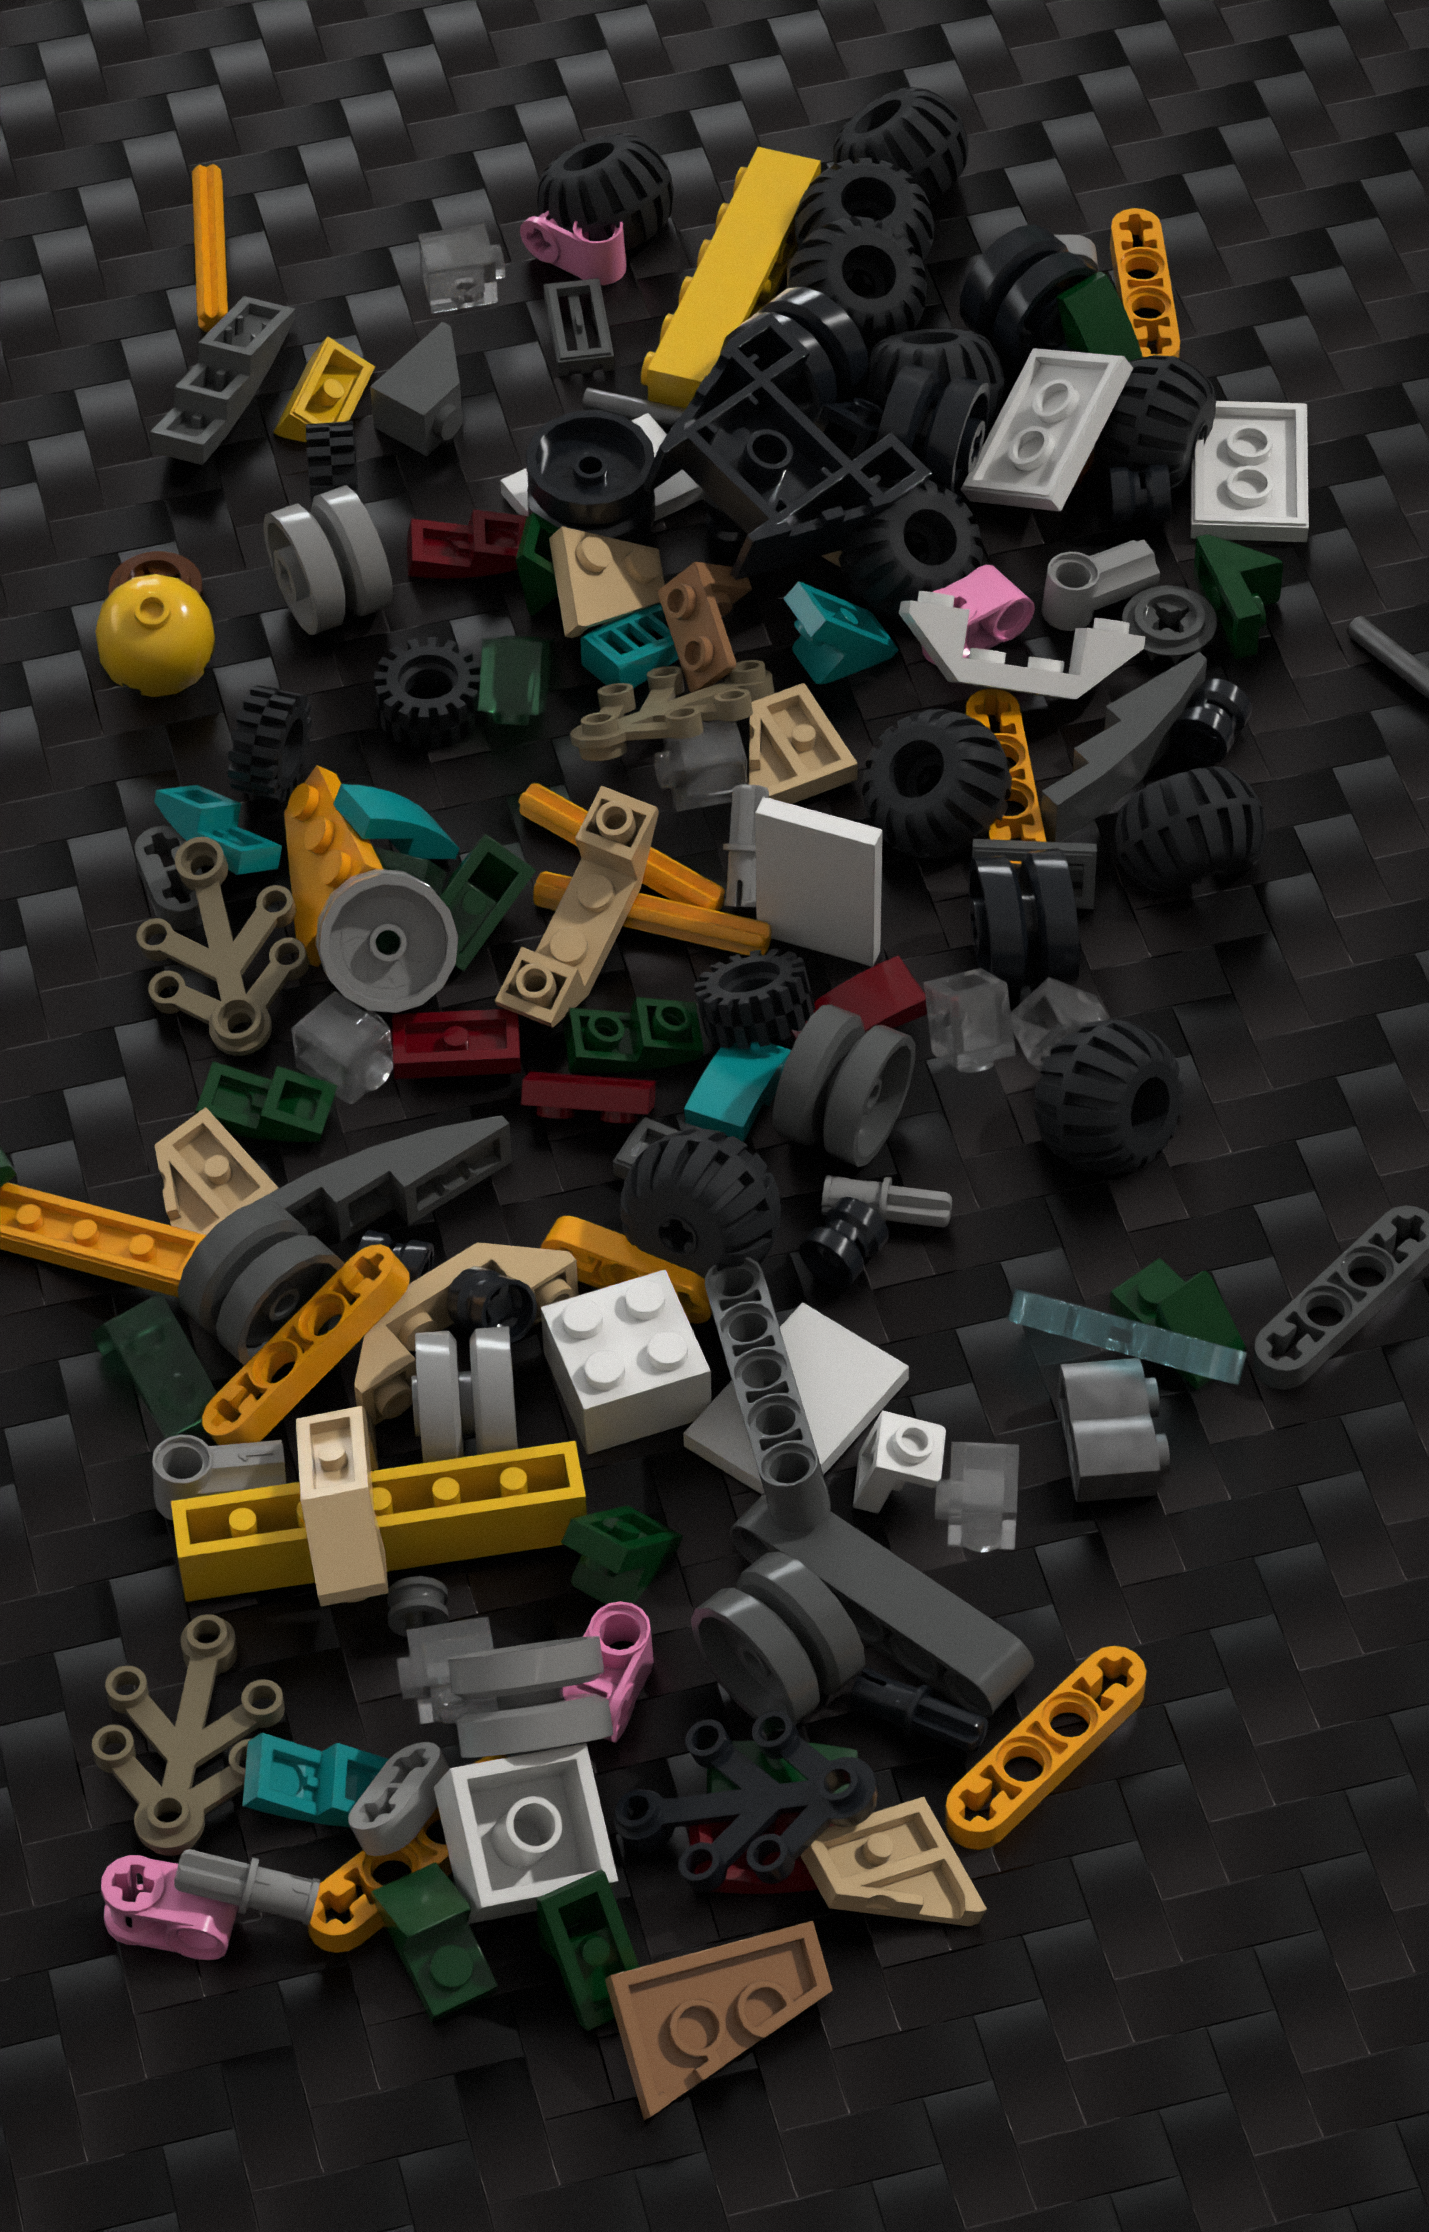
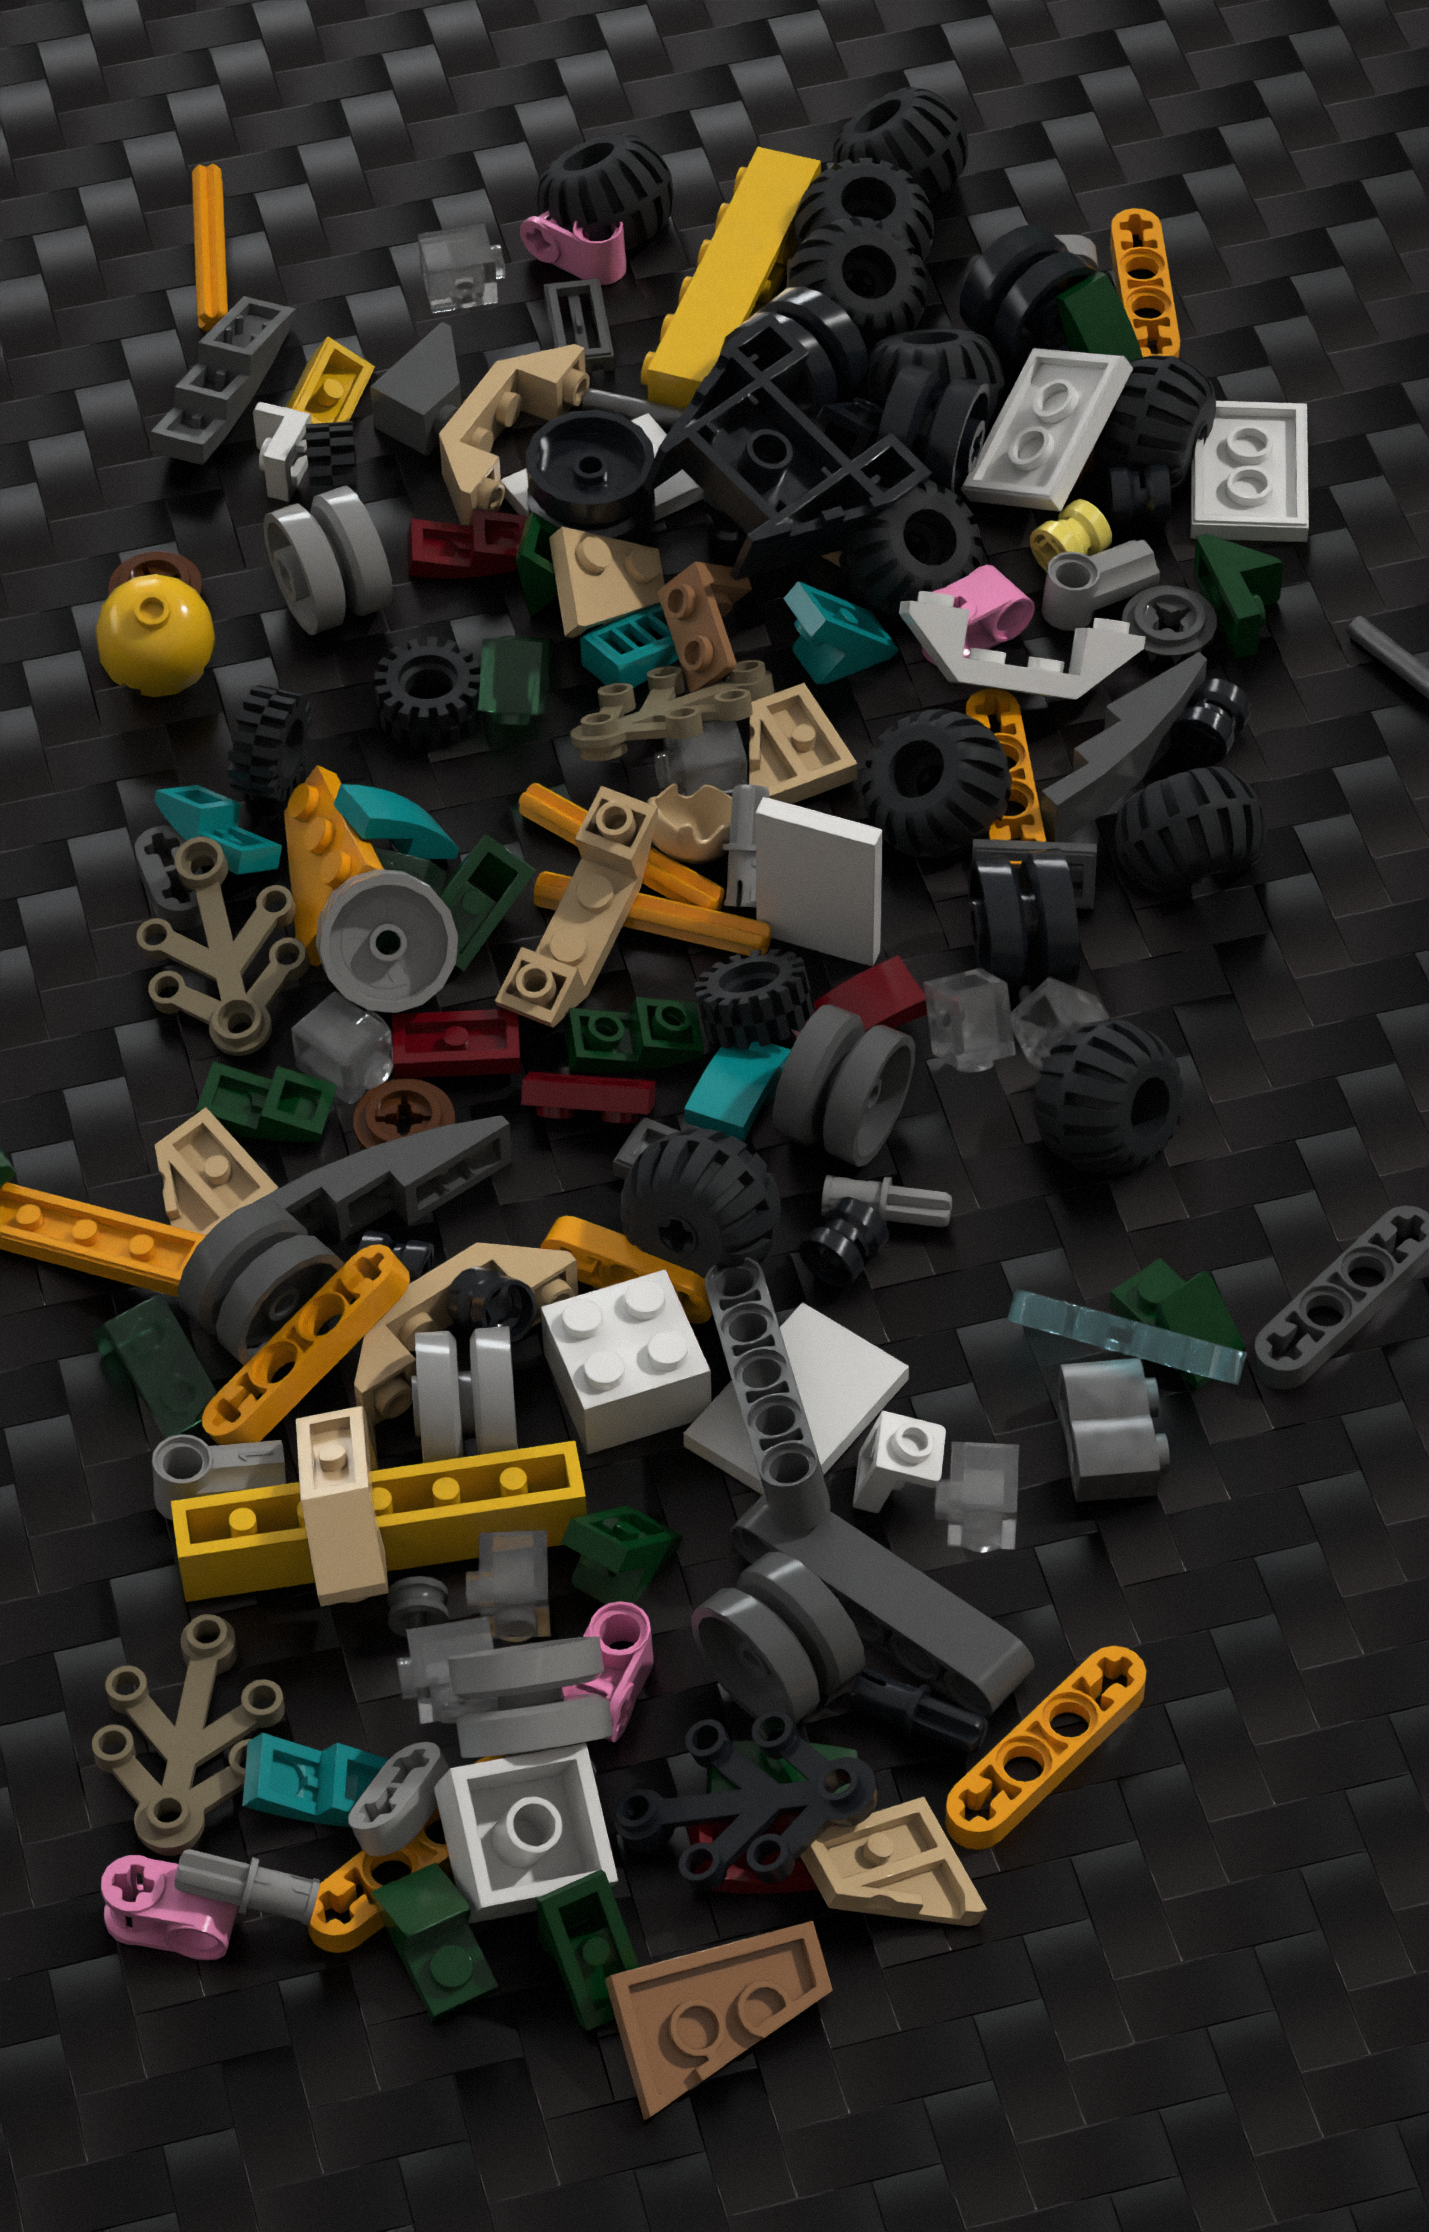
none -> white bracket [253,402,311,502]
none -> reddish brown gear [353,1079,455,1149]
none -> tan slope [439,344,590,525]
none -> clear brick [466,1530,551,1642]
none -> tan hair [647,783,732,865]
none -> light yellow wheel [1030,499,1112,572]

